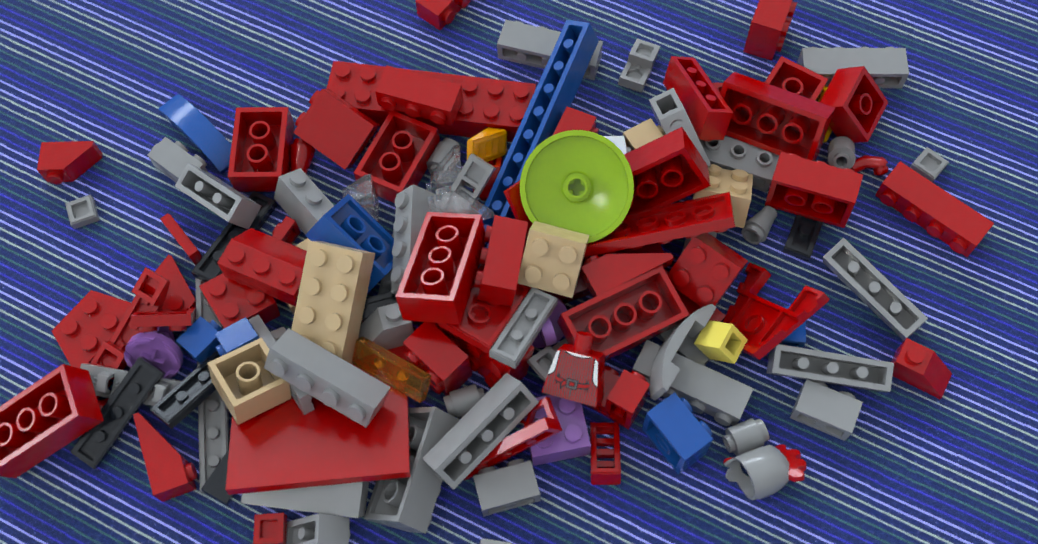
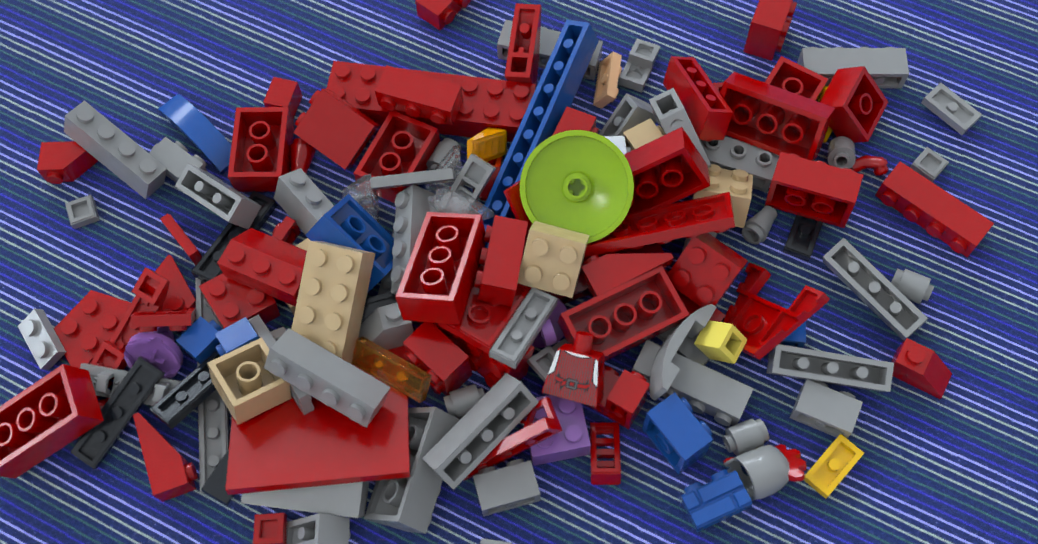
none -> light grey plate [18,309,66,370]
none -> light grey brick [64,100,167,199]
none -> red brick [263,77,303,119]
none -> light grey tile [370,168,456,190]
none -> red slope [505,3,542,84]
none -> light nougat plate [593,52,622,109]
none -> light grey slope [599,93,657,136]
none -> blue brick [681,469,753,532]
none -> yellow plate [804,433,864,499]
none -> light grey brick [891,268,934,304]
none -> light grey plate [921,83,982,135]

